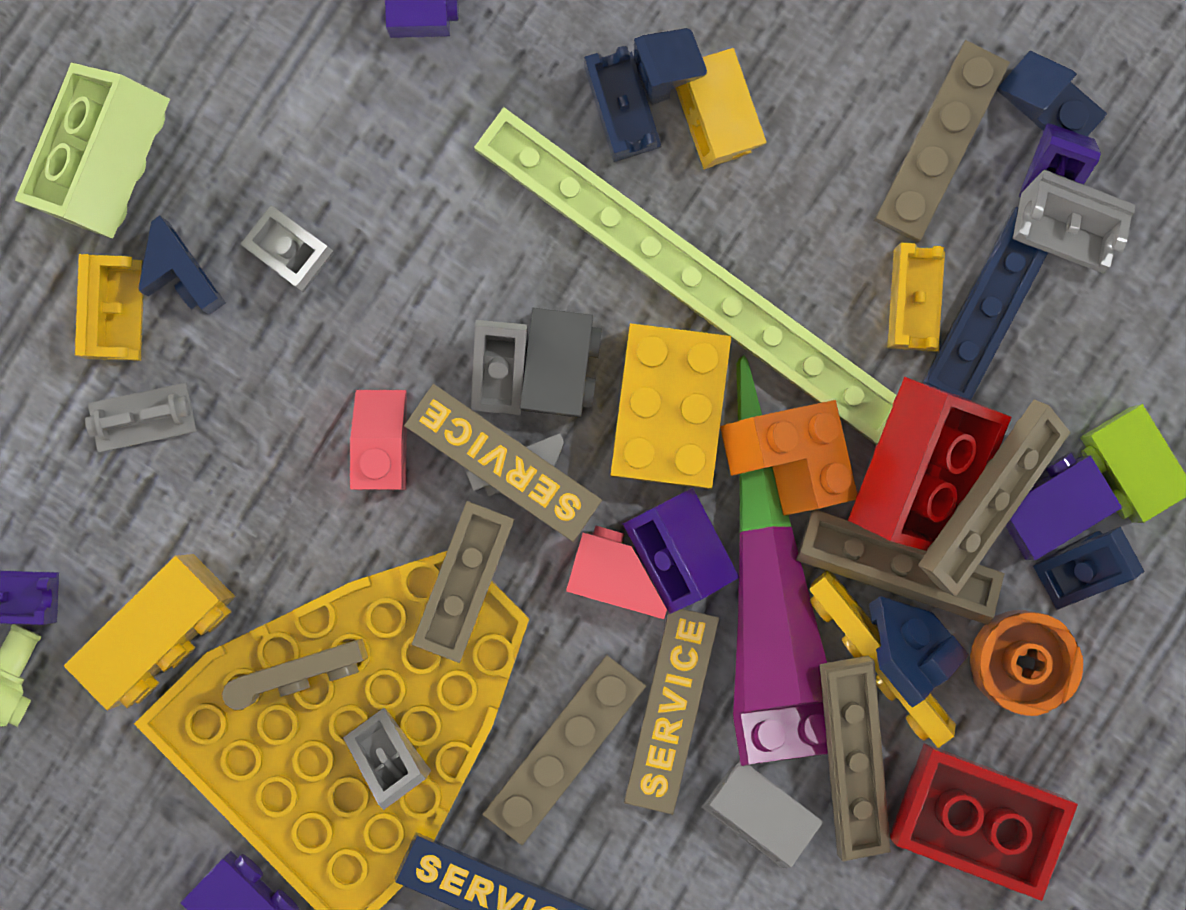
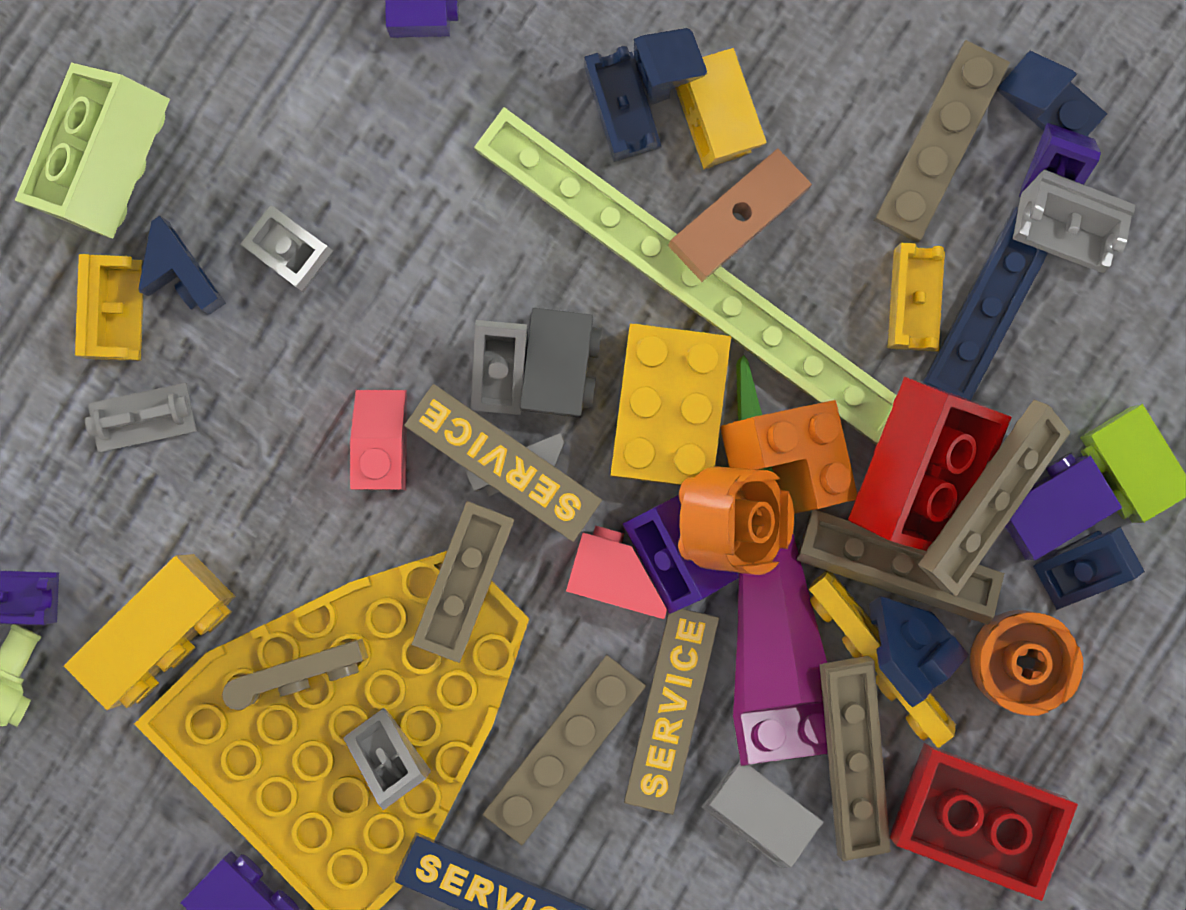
none -> nougat tile [668,148,812,282]
none -> orange brick [678,466,794,575]

